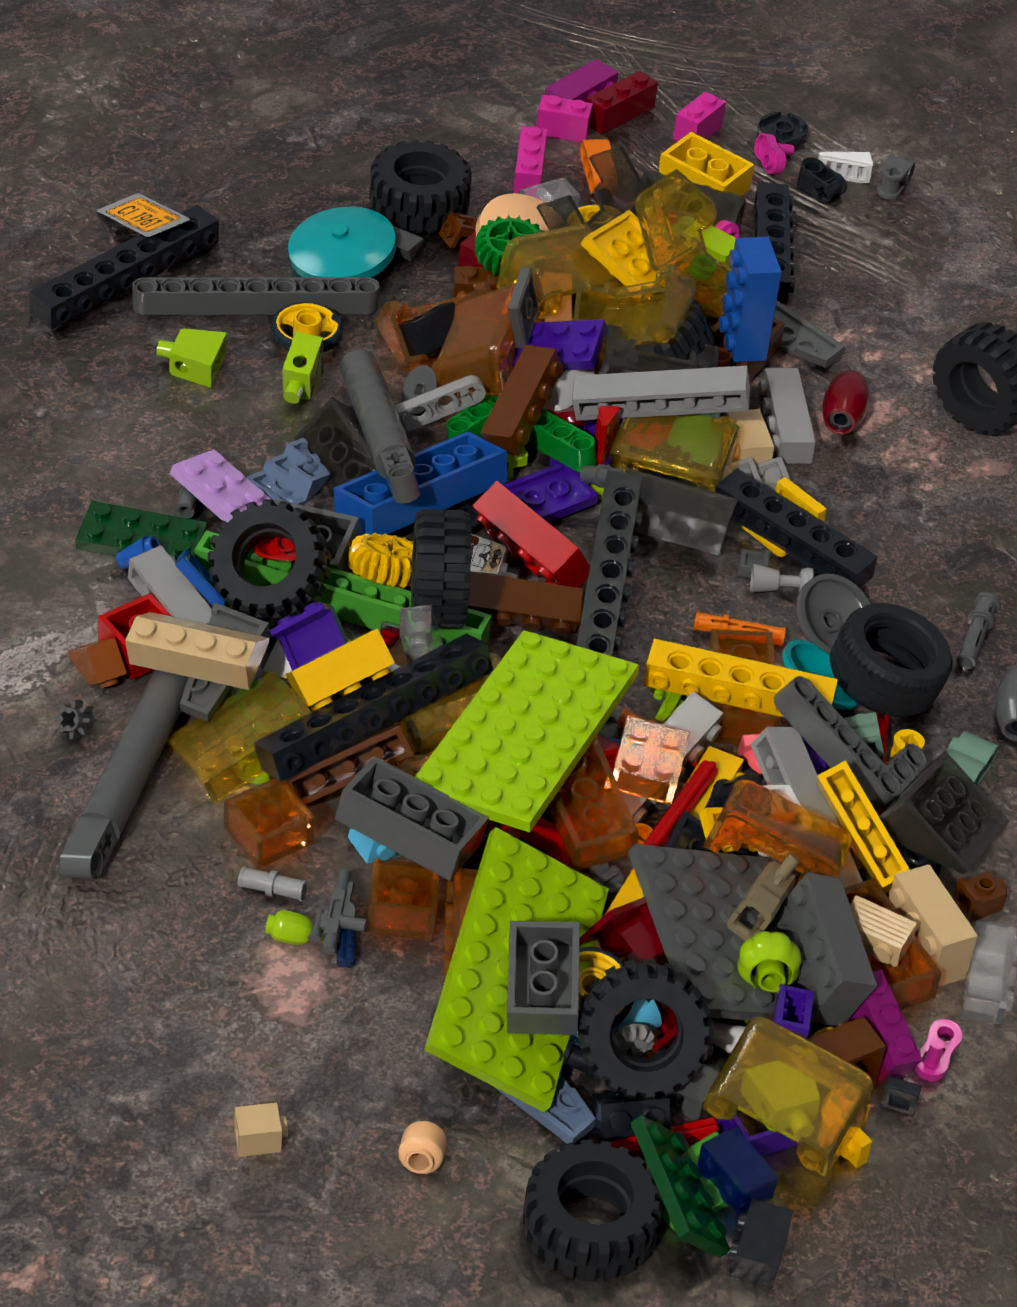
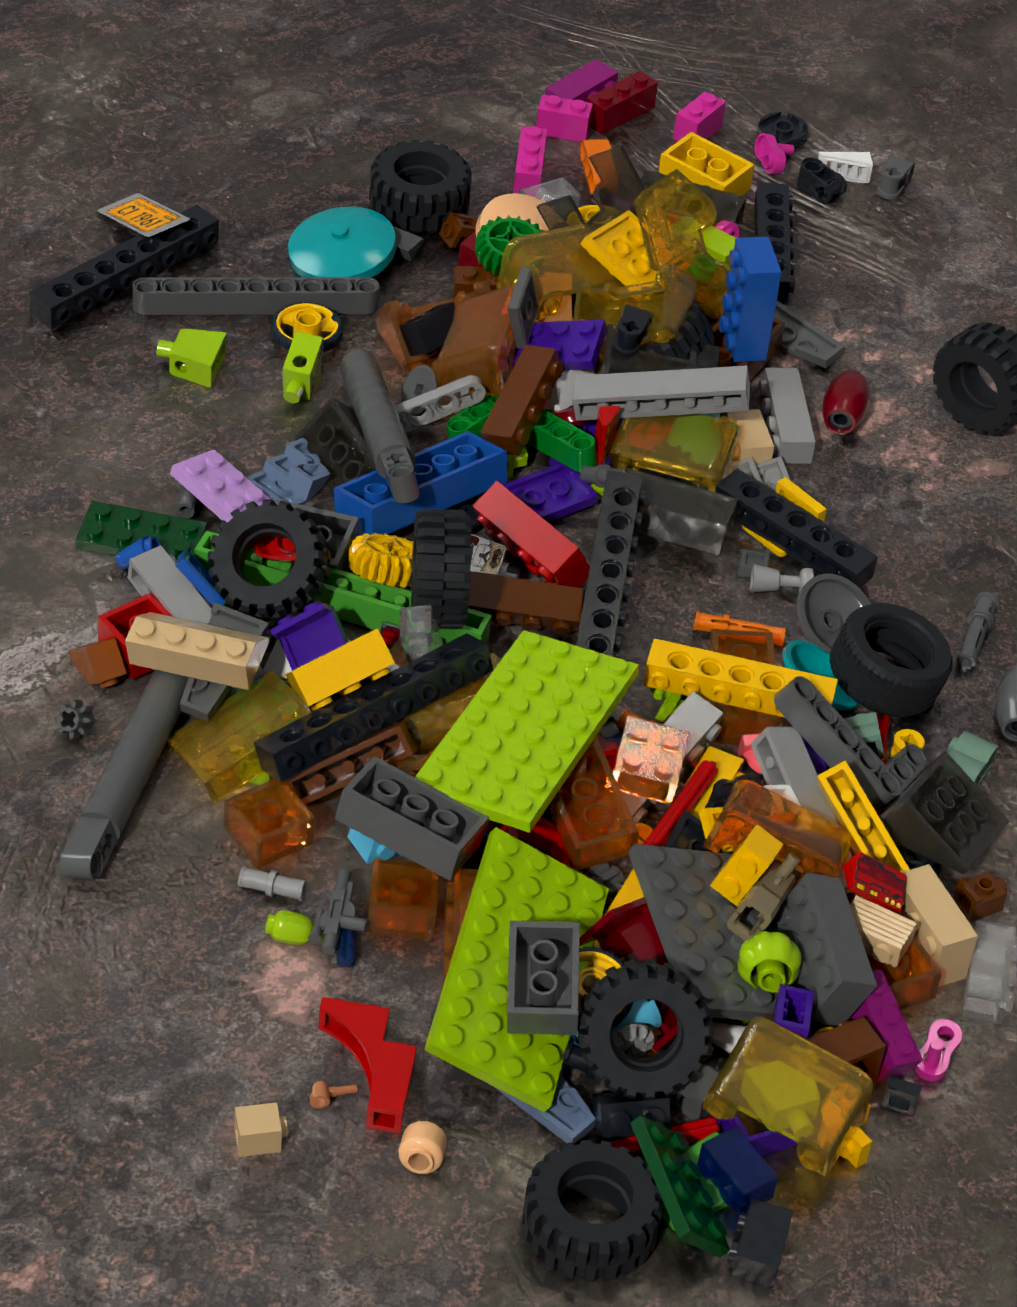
none -> nougat hand [310,1081,358,1109]
none -> red arch [318,997,417,1134]
none -> black piece [612,304,654,356]
none -> yellow brick [710,824,784,906]
none -> slope [843,852,907,914]

